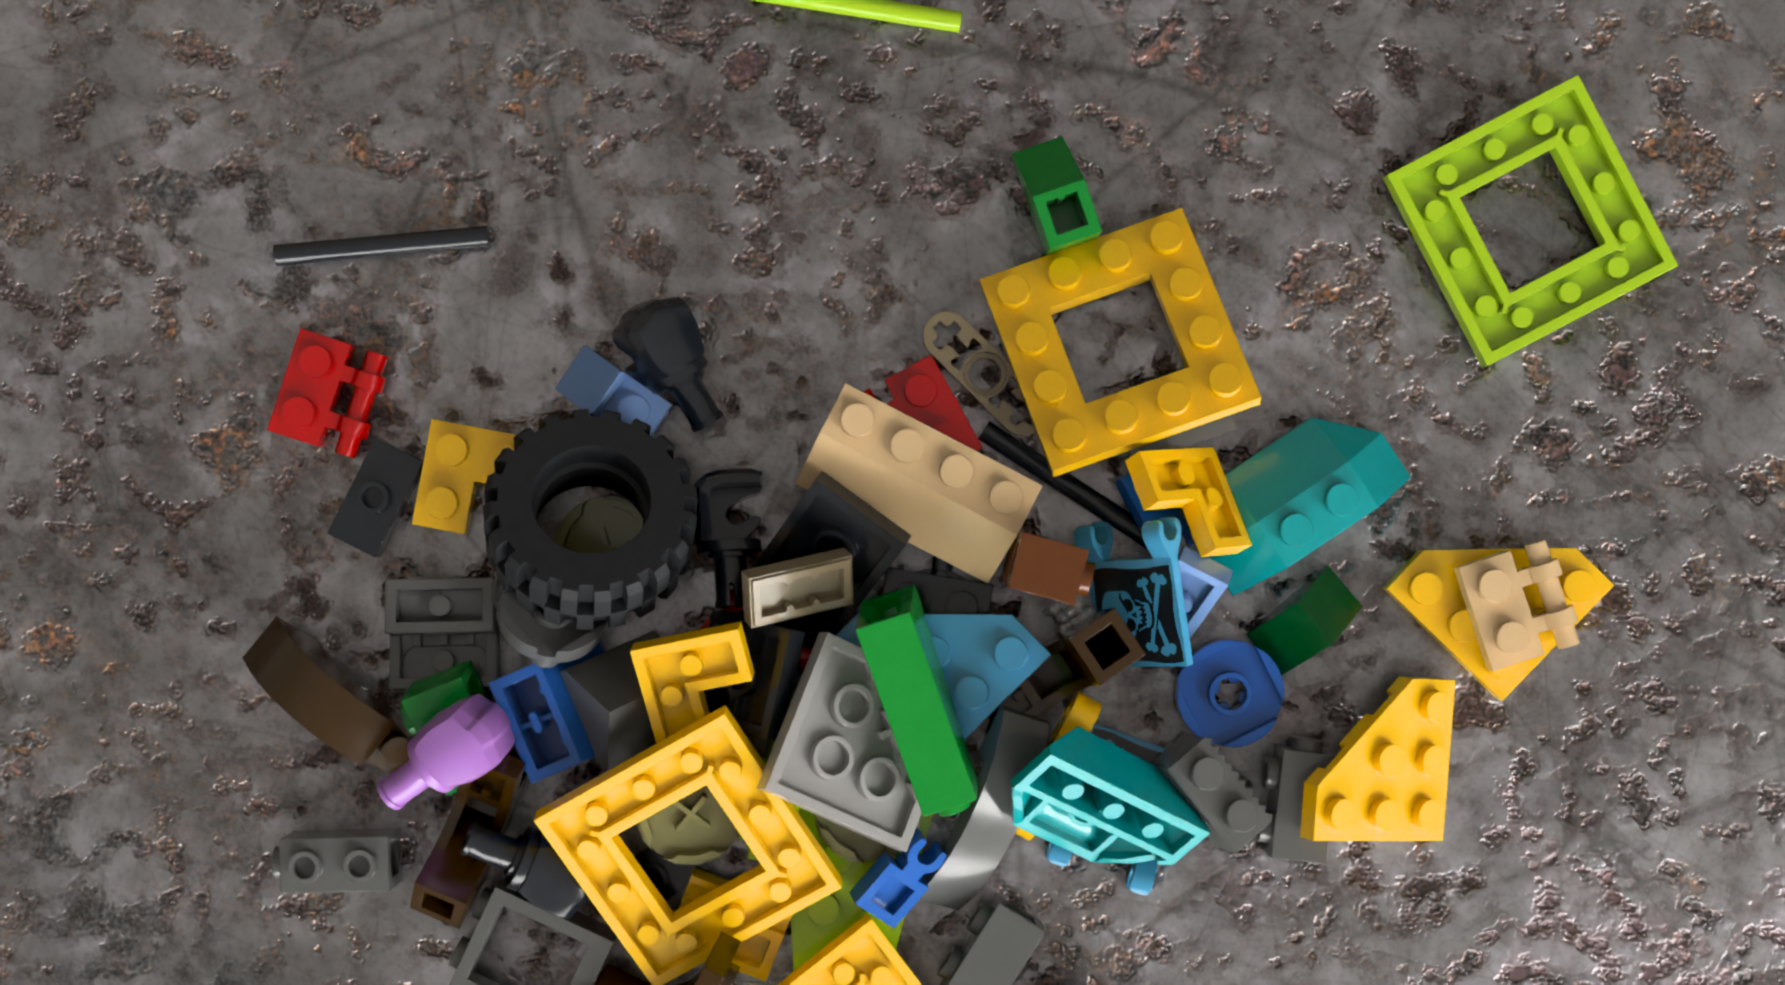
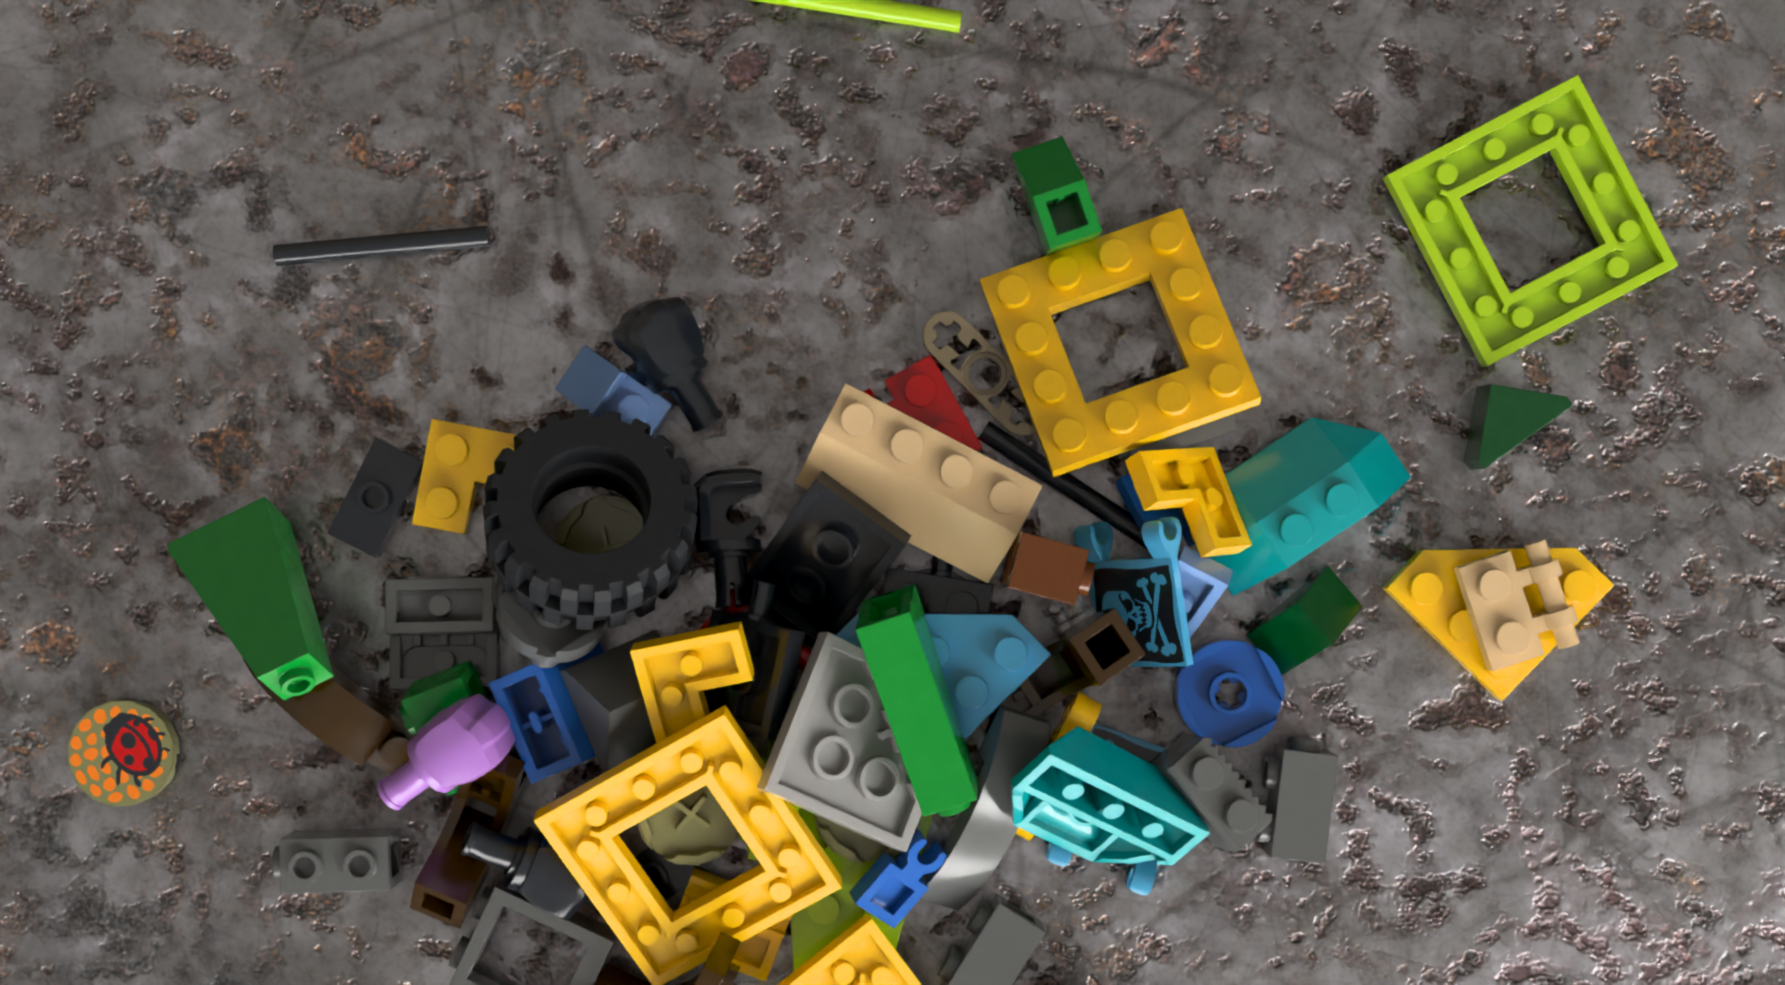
red plate [267,328,388,458] -> none
dark tan plate [741,547,854,629] -> none
yellow plate [1300,676,1456,841] -> none
none -> tile [68,699,180,807]
none -> green slope [167,497,334,700]
none -> dark green slope [1464,384,1573,470]

